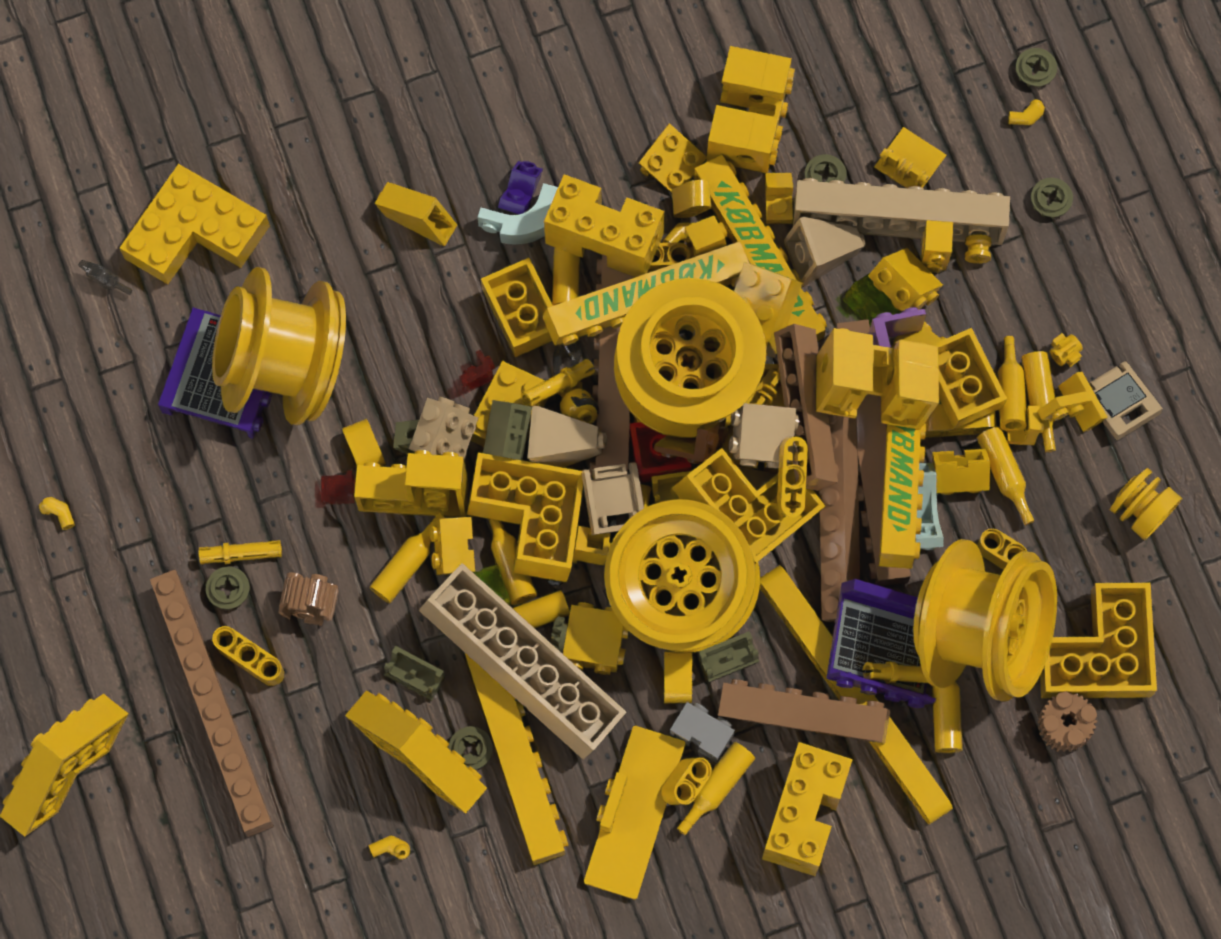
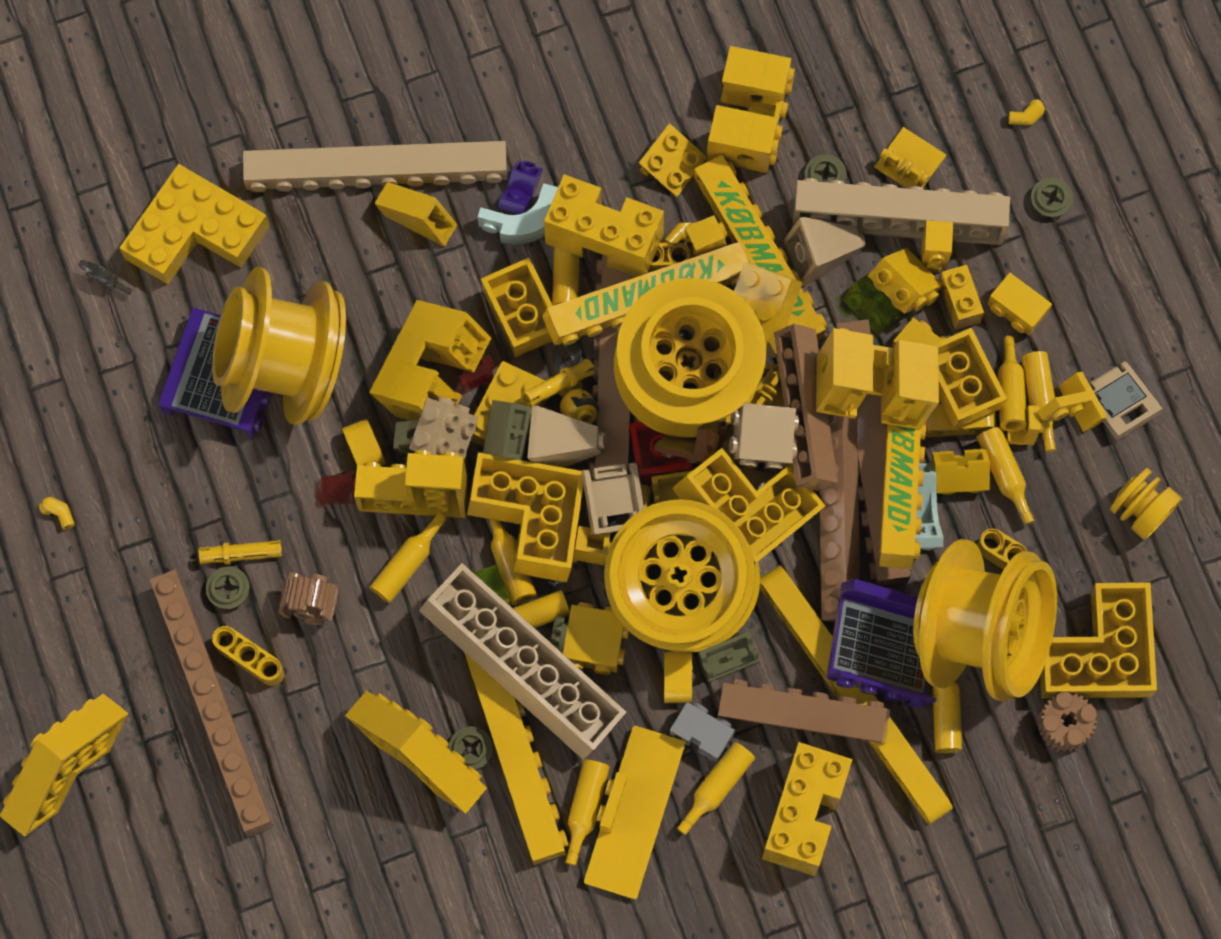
yellow arm [368,835,410,860] -> none
olive hinge [384,646,445,701] -> none
yellow brick [430,517,475,575] -> none
yellow beam [662,758,712,805] -> none
yellow beam [672,180,711,218] -> none
yellow slope [765,173,793,224] -> none
yellow beam [777,436,808,517] -> none
yellow pin [863,661,928,684] -> none
bracket [869,307,926,348] -> none
yellow wheel [965,234,992,264] -> none
olive gear [1015,48,1057,88] -> none
yellow gear [1049,333,1083,367] -> none
none -> tan brick [243,141,507,192]
none -> yellow piece [369,300,491,421]
none -> yellow piece [565,759,610,866]
none -> yellow brick [939,265,984,330]
none -> yellow brick [987,272,1052,336]

